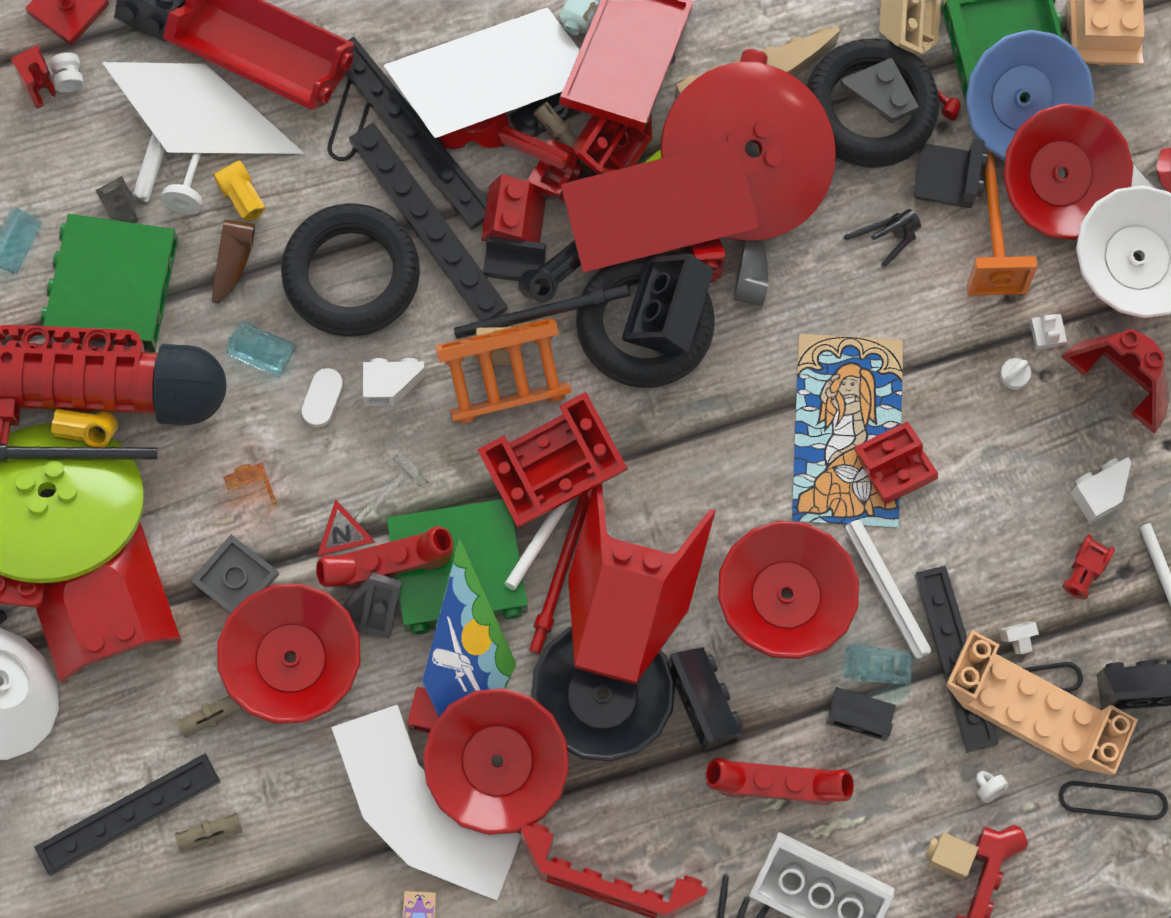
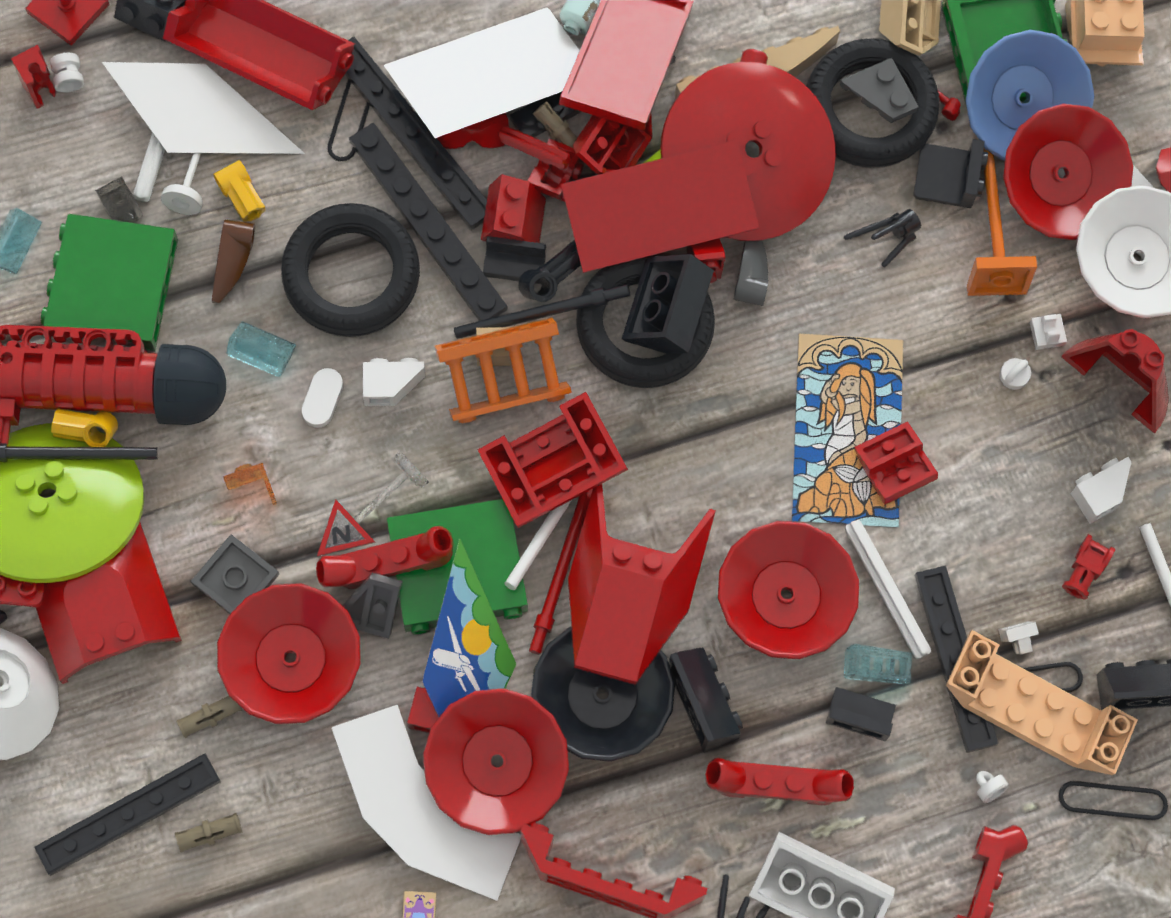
tan brick [925,832,979,881] -> none

